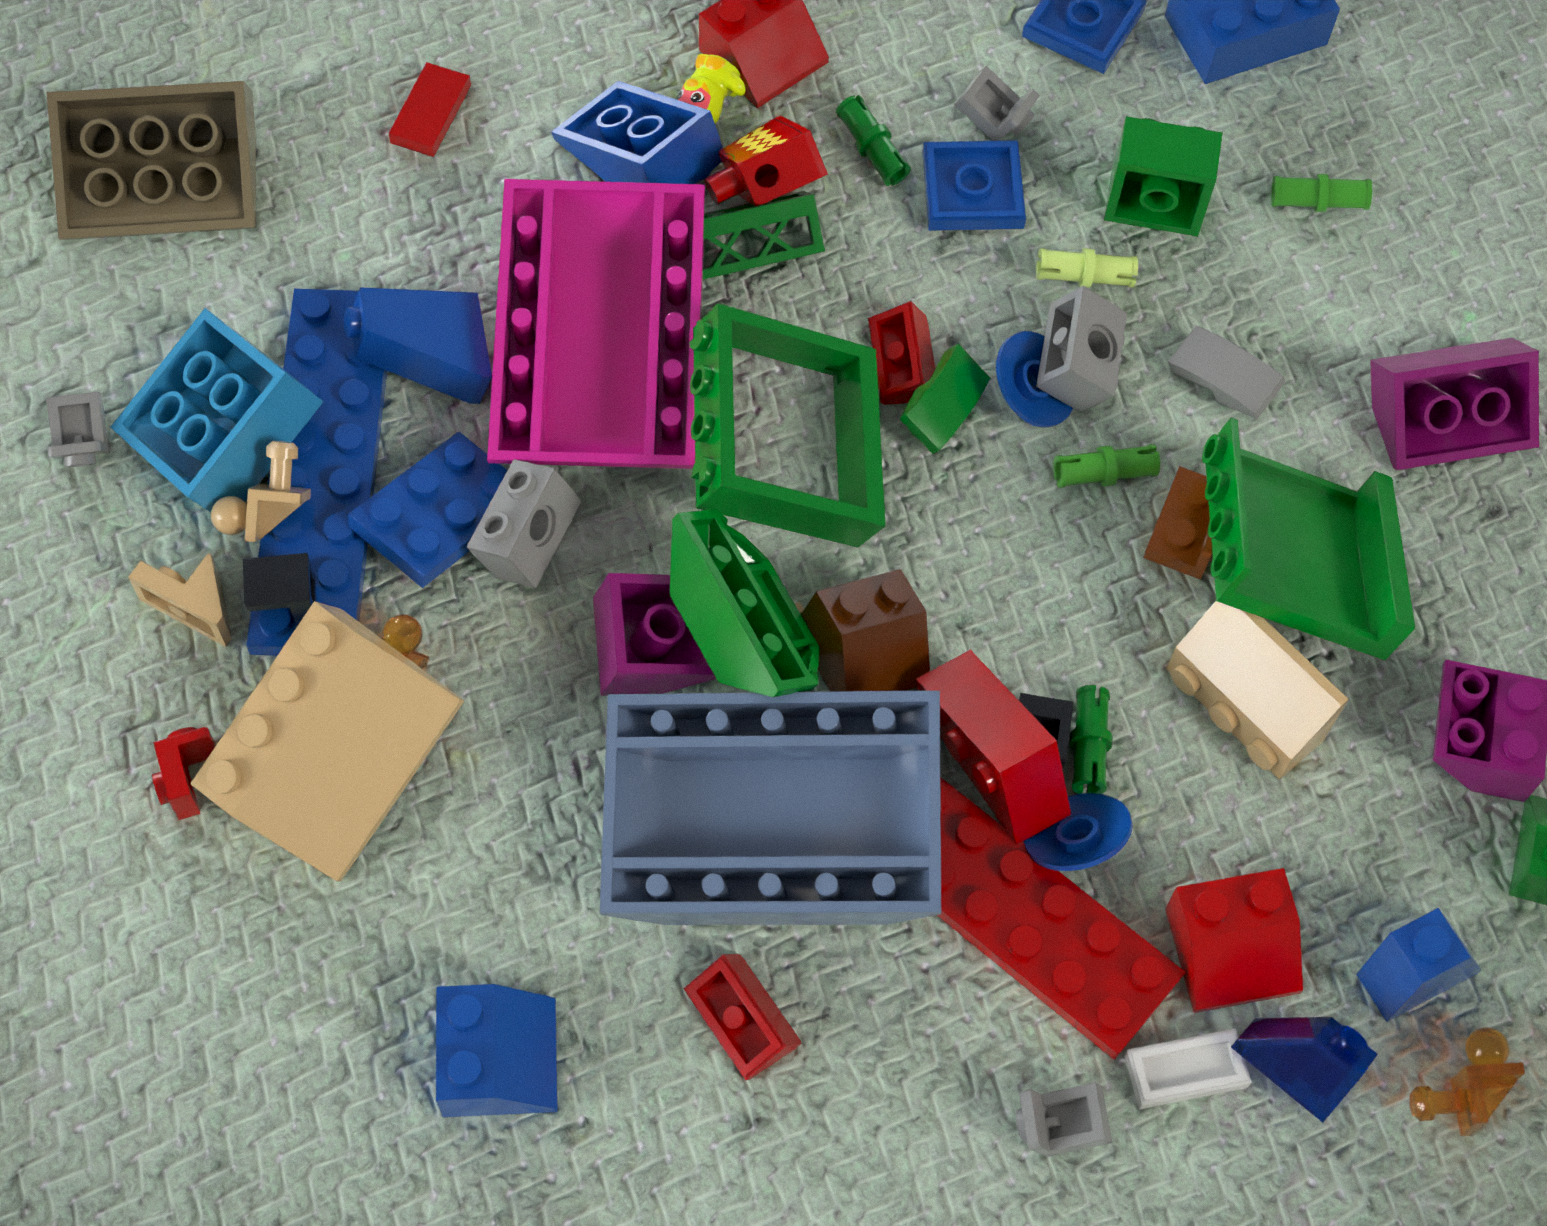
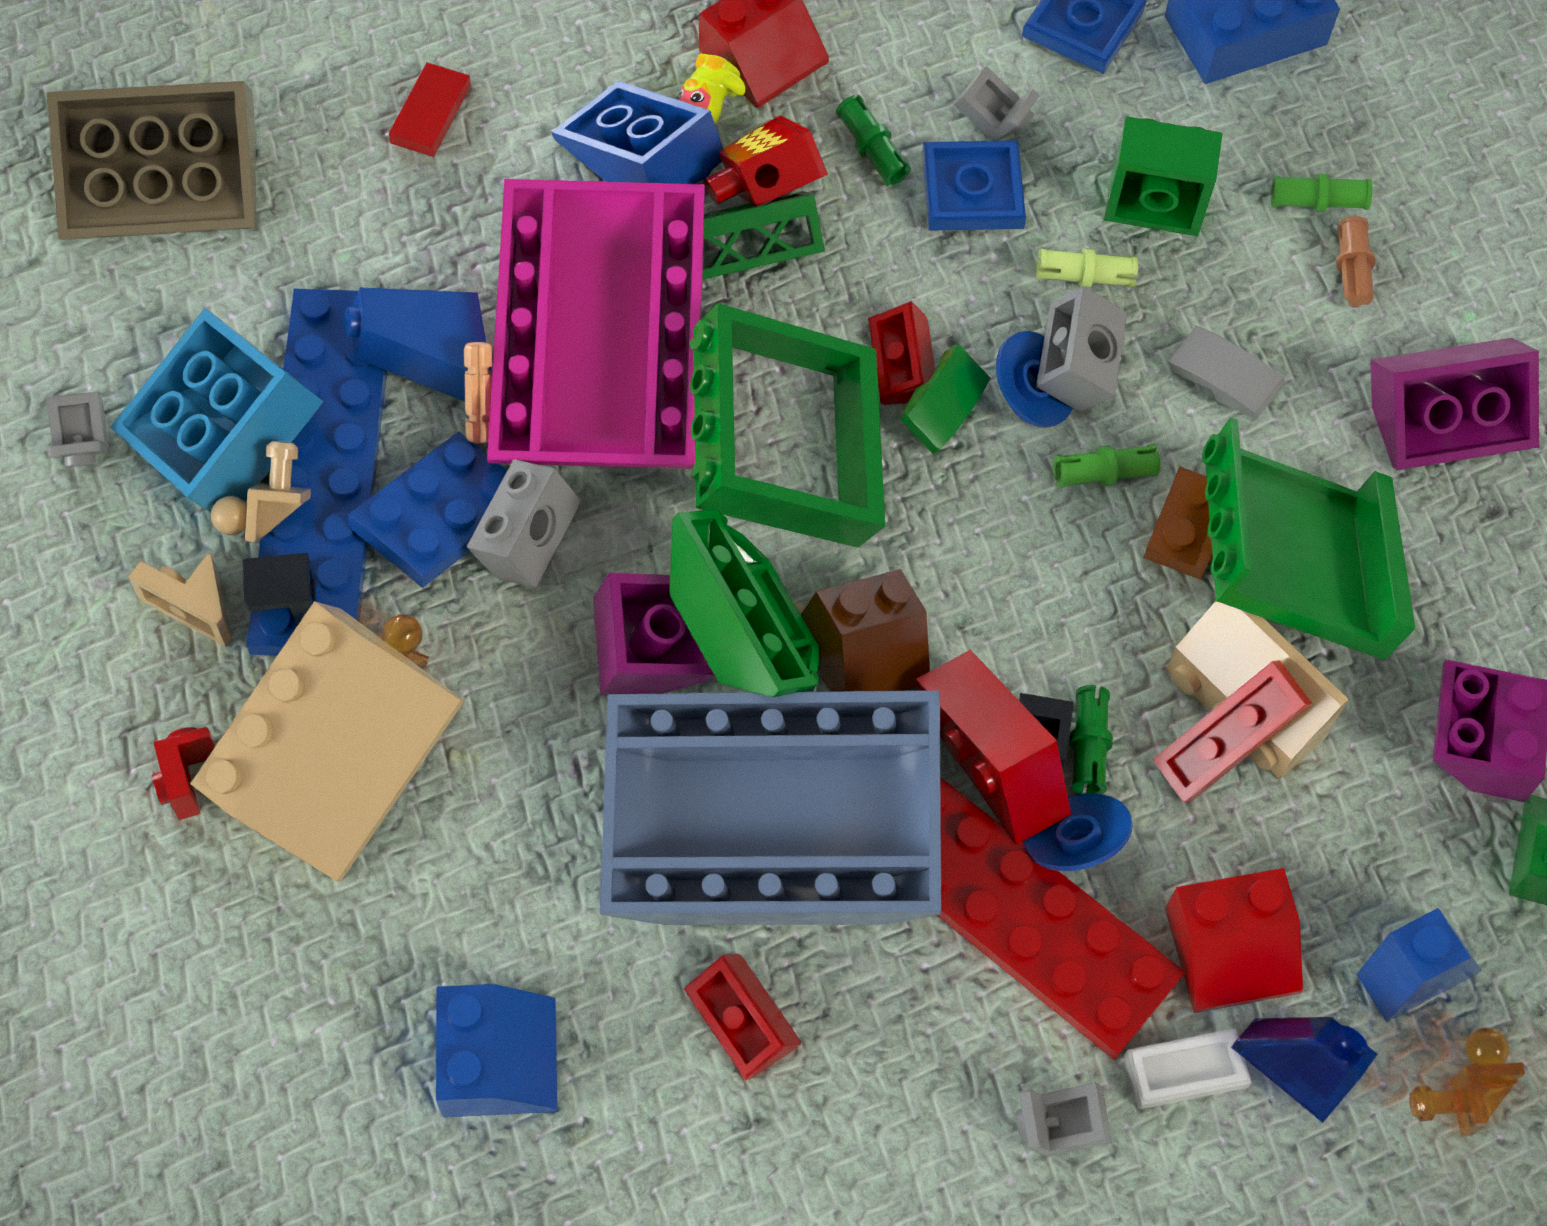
none -> light nougat axle [464,342,493,443]
none -> plate [1152,660,1313,803]
none -> nougat axle [1336,216,1376,308]

